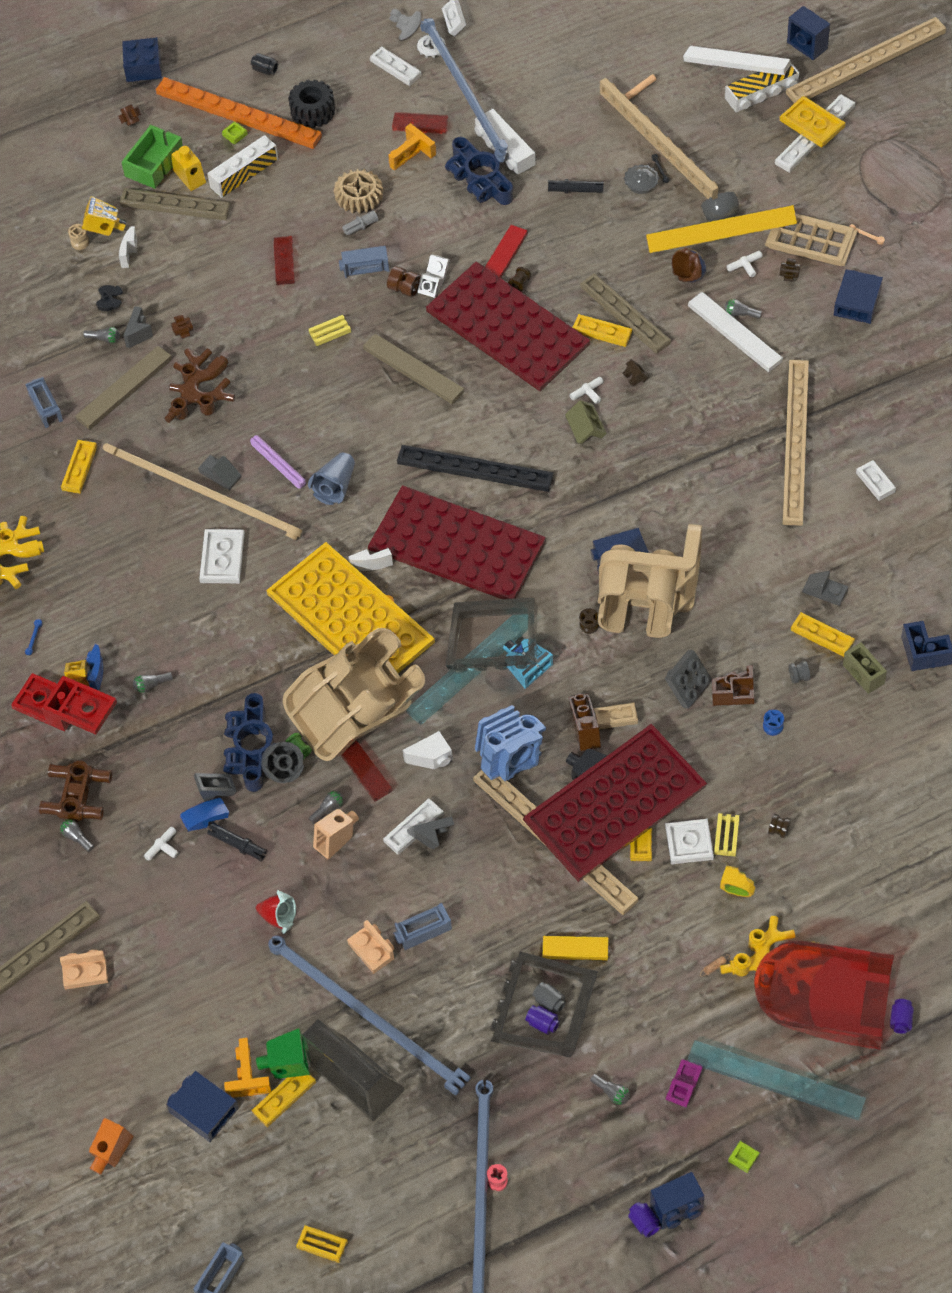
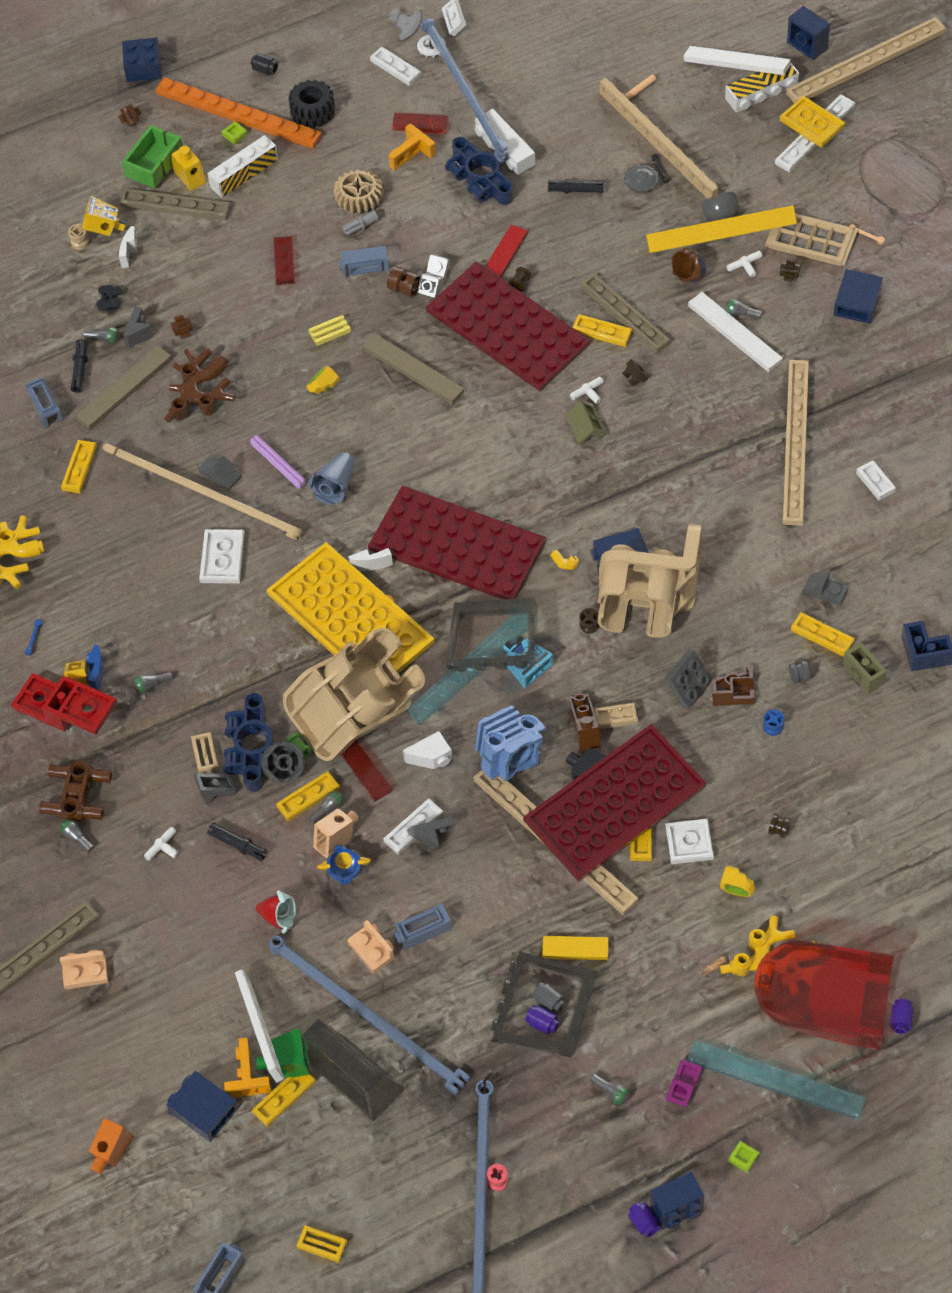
blue slope [180,798,229,832] -> none
black tile [397,445,554,492] -> none
light yellow tile [714,813,739,857] -> none
none -> black pin [70,339,88,393]
none -> tan tile [191,732,219,773]
none -> white tile [235,969,284,1083]
none -> yellow tile [276,771,340,822]
none -> yellow rock [306,366,340,394]
none -> blue hair [317,845,371,885]
none -> yellow arm [550,550,579,570]

